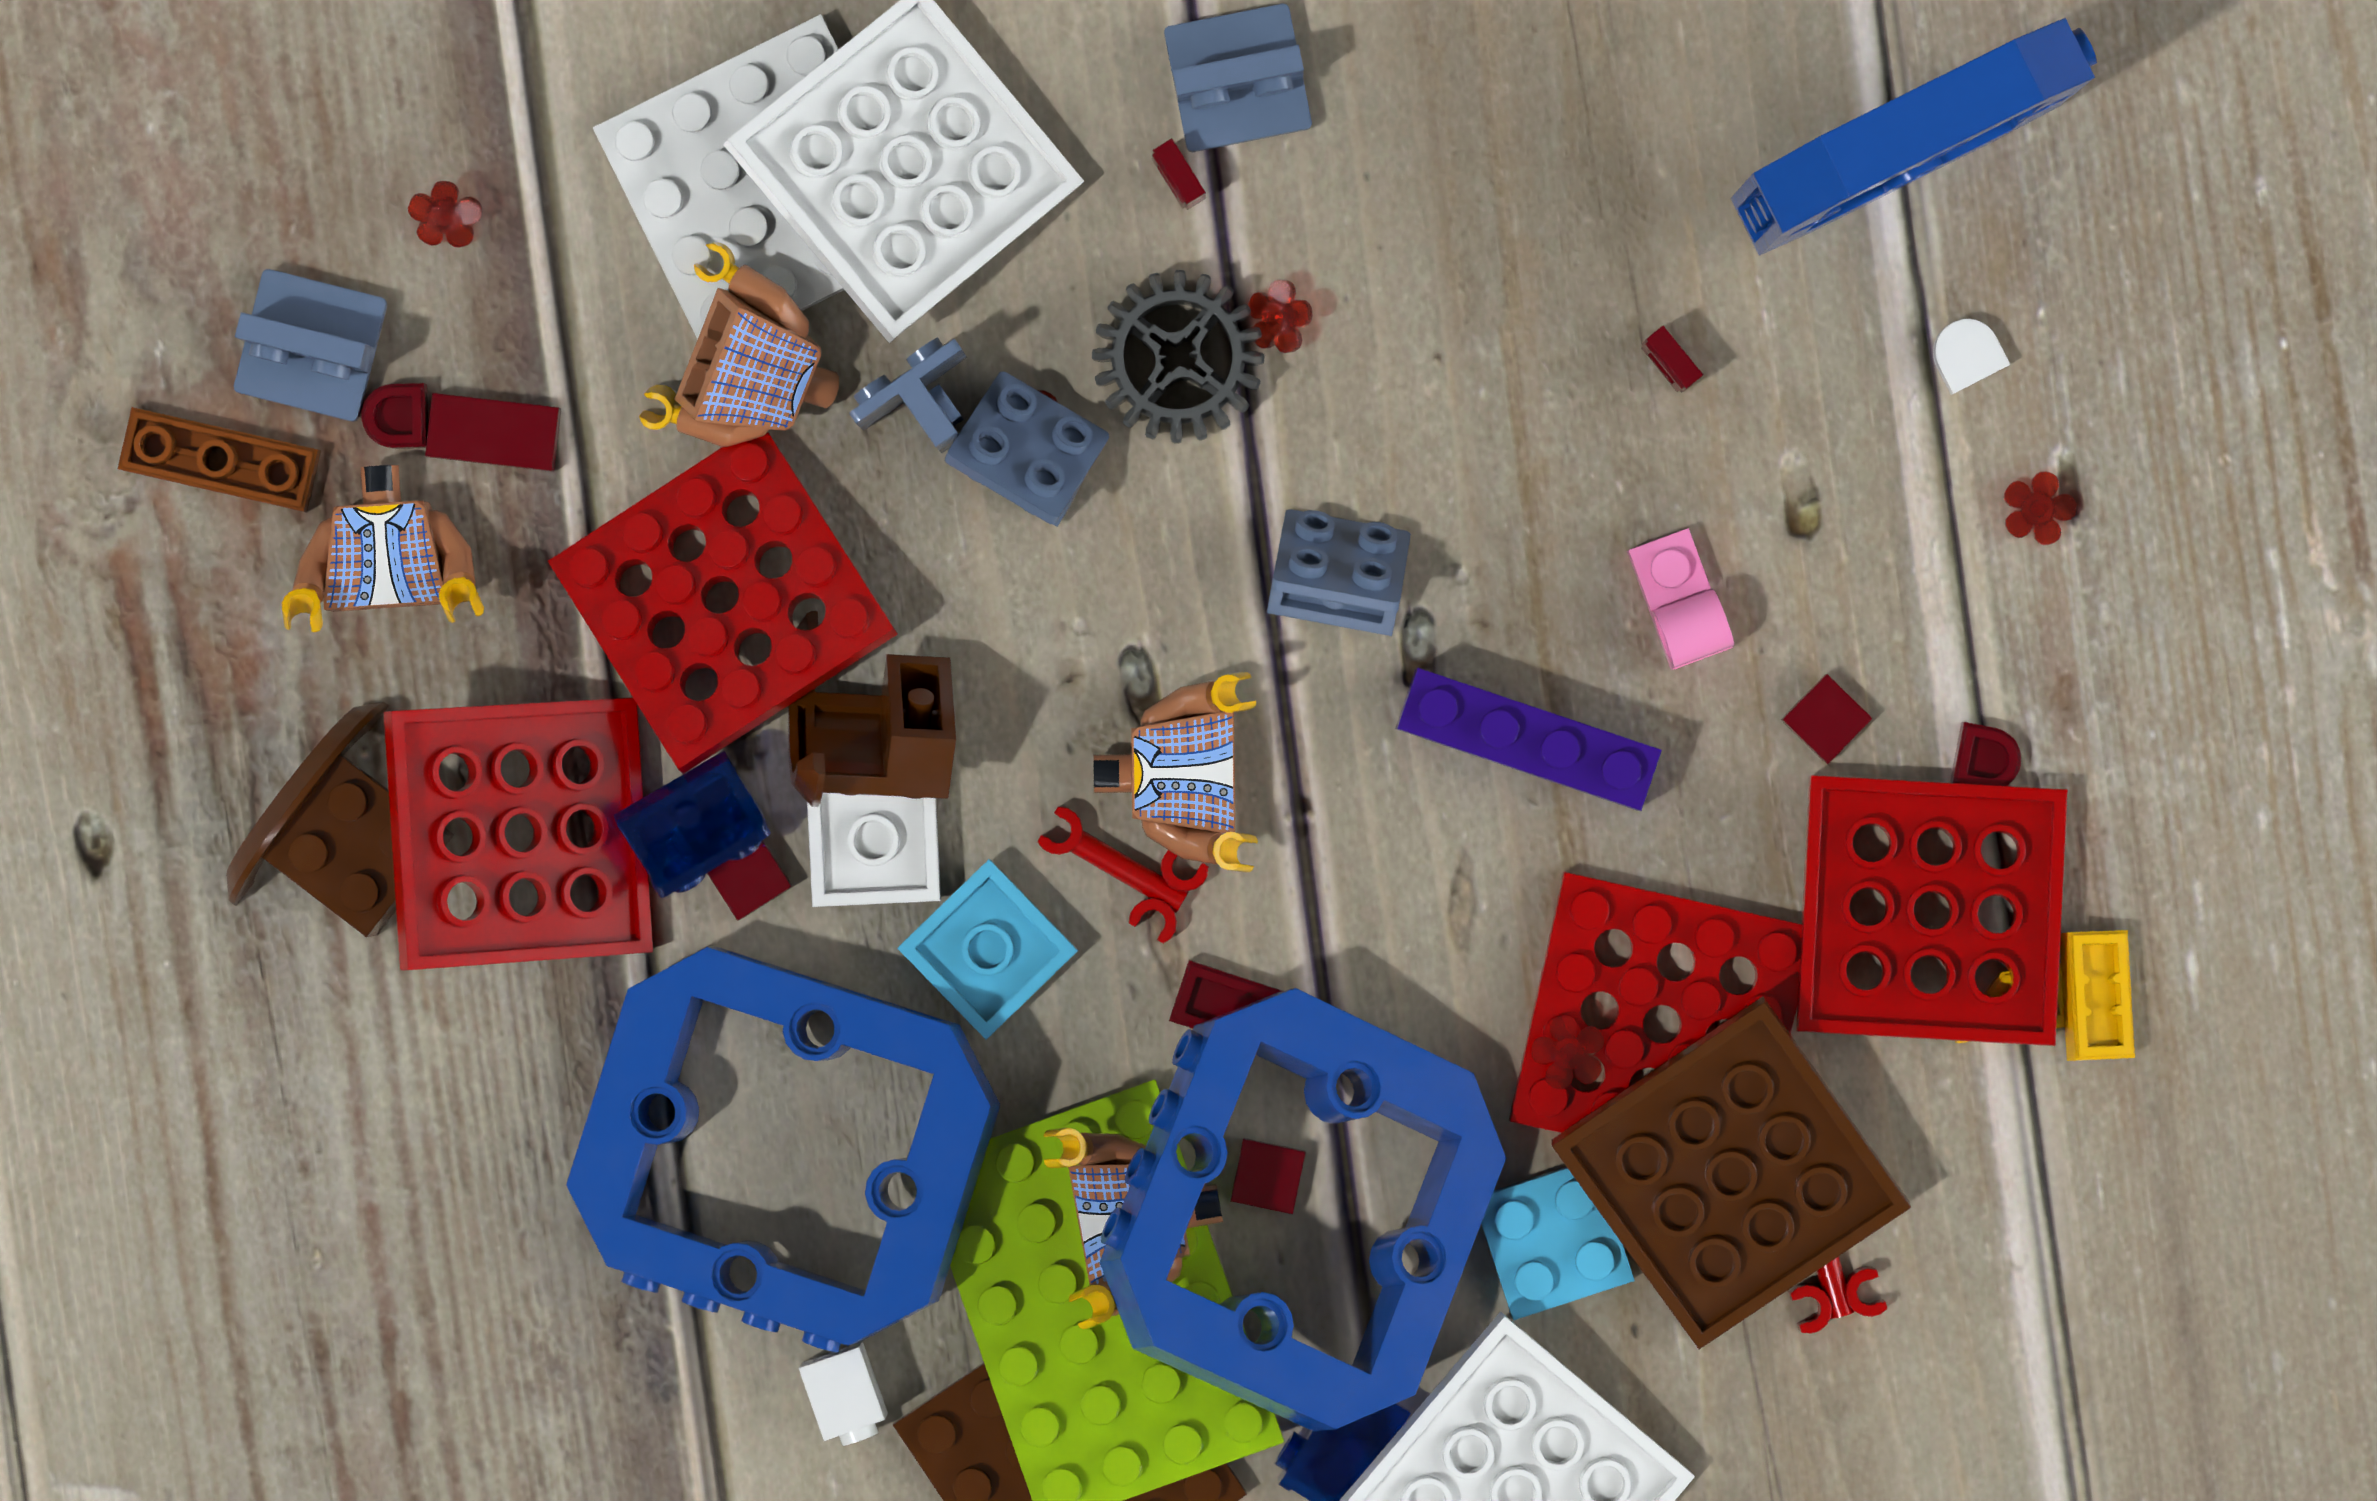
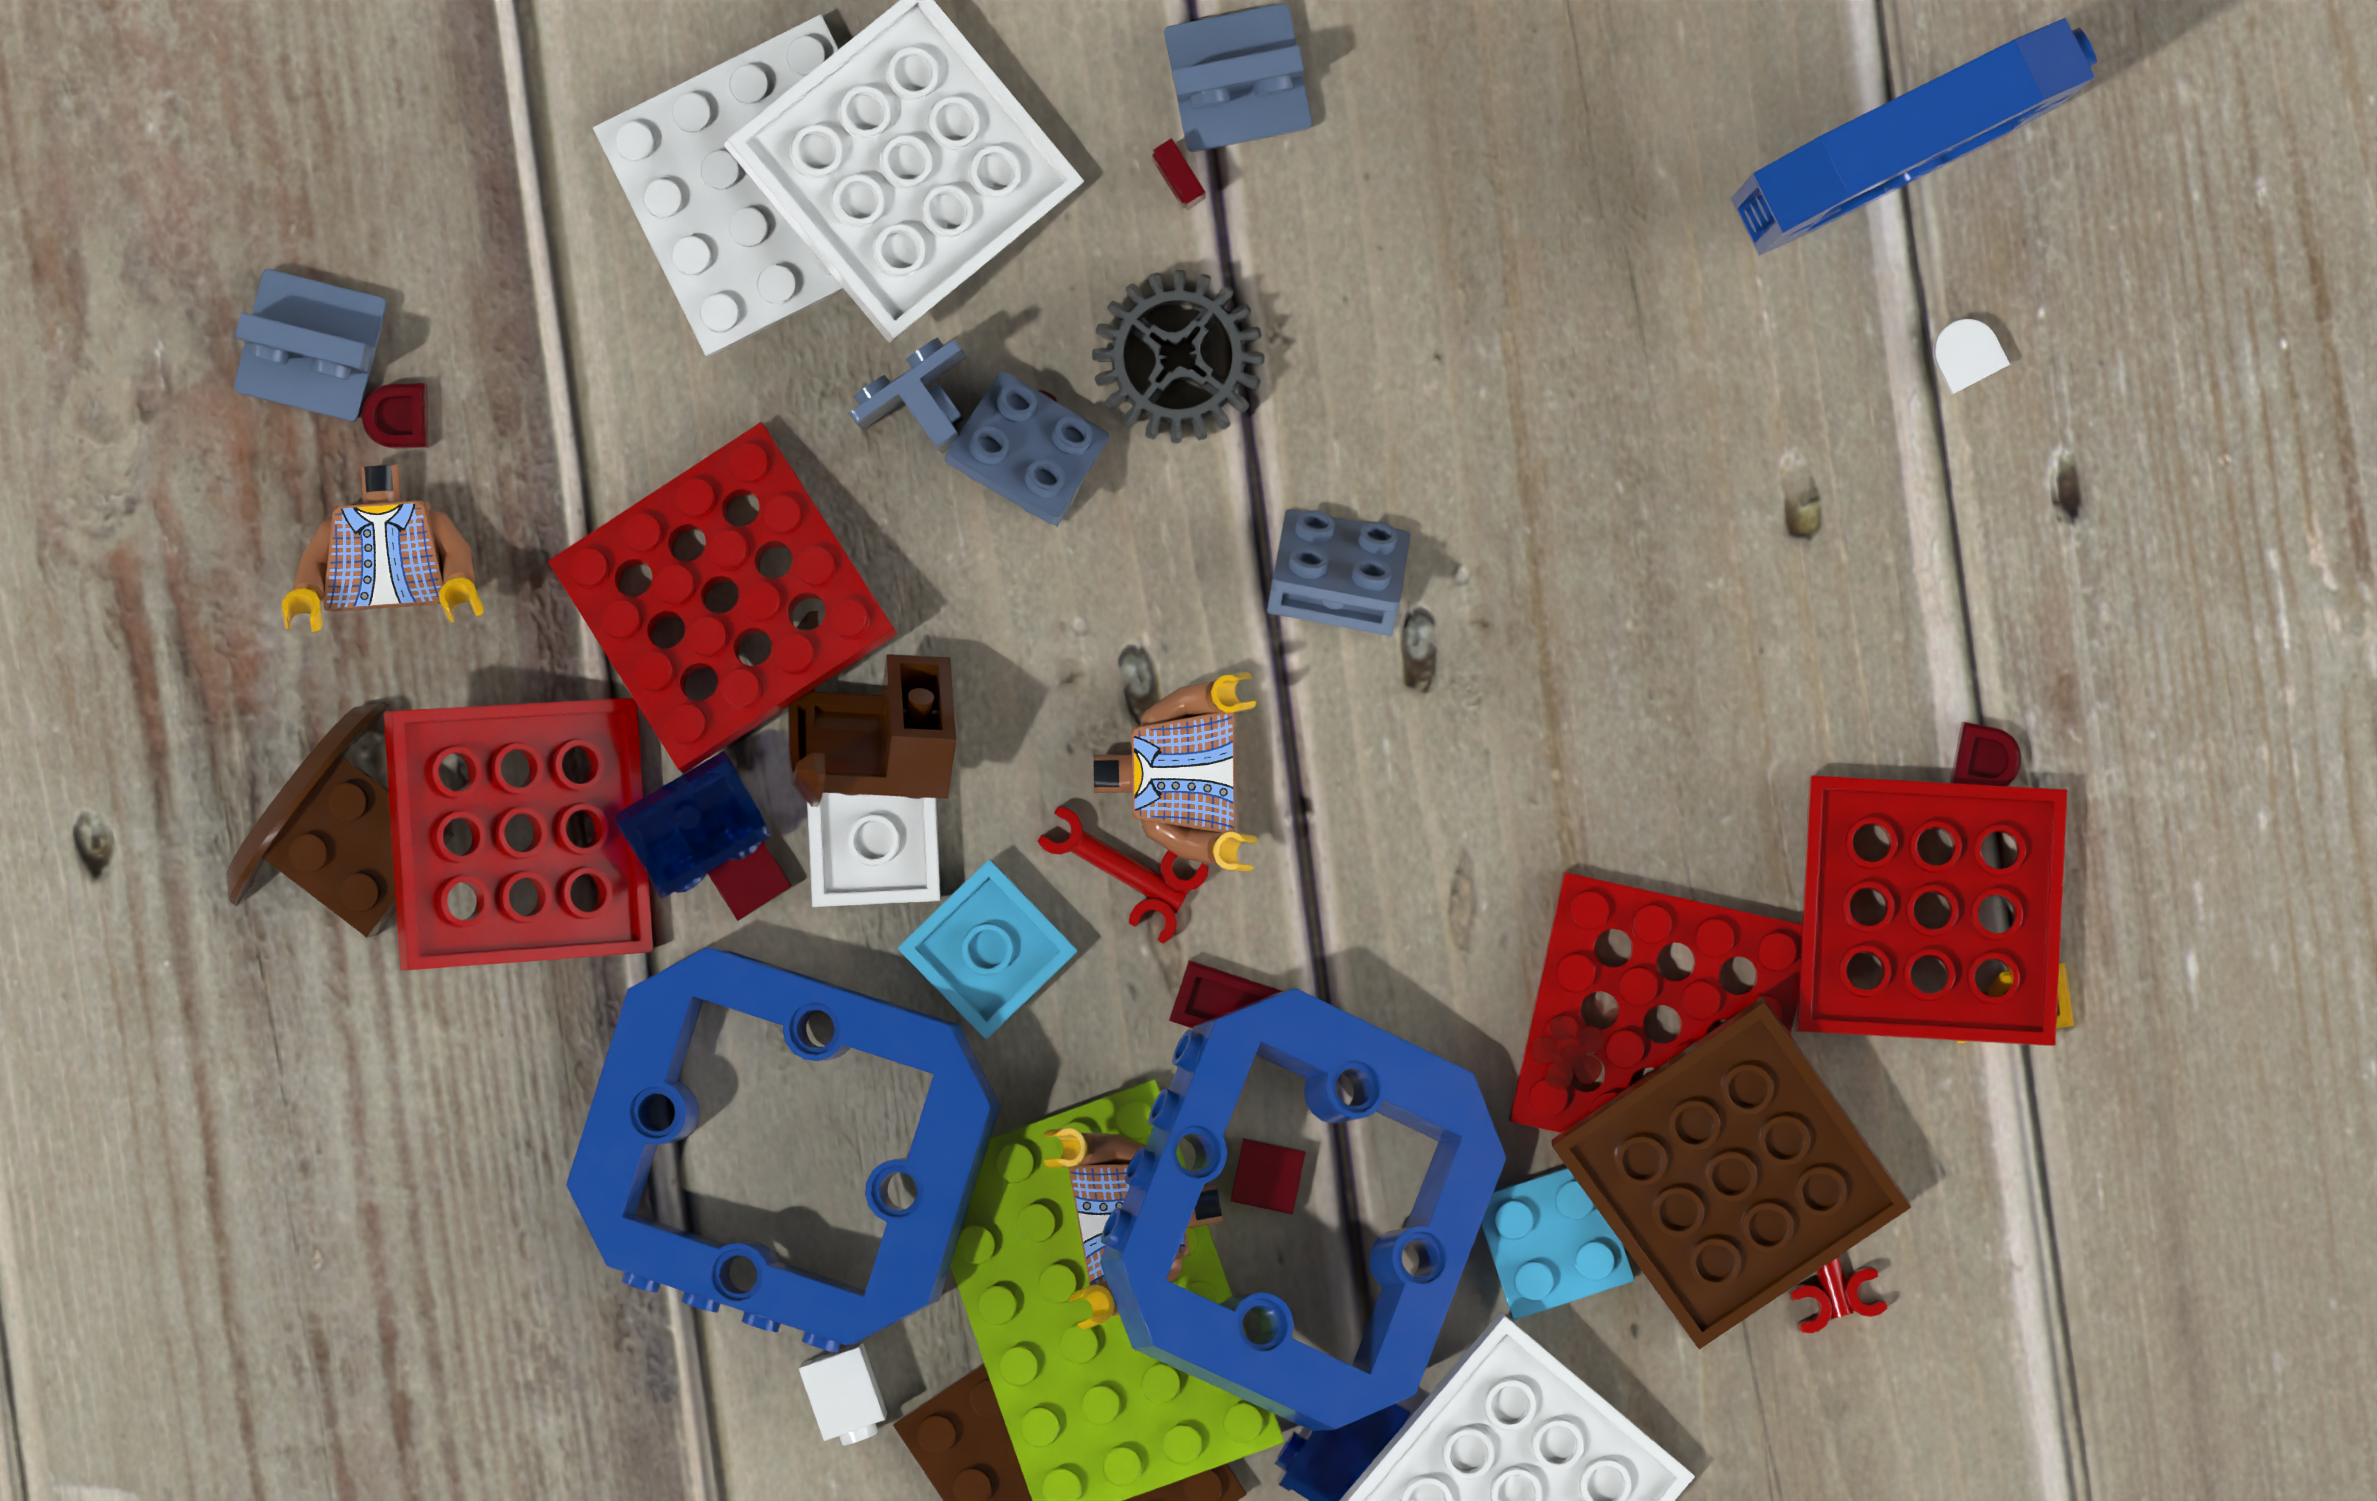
dark orange tile [117,407,321,512] -> none
clear red plant [408,181,482,248] -> none
dark red tile [425,393,561,472] -> none
nougat torso [639,242,839,447] -> none
clear red plant [1248,280,1313,353] -> none
dark purple brick [1395,668,1662,811] -> none
bright pink plate [1627,528,1734,670] -> none
dark red tile [1641,325,1703,393] -> none
dark red tile [1781,674,1873,764] -> none
clear red plant [2003,472,2076,545] -> none
yellow plate [2060,930,2135,1061] -> none

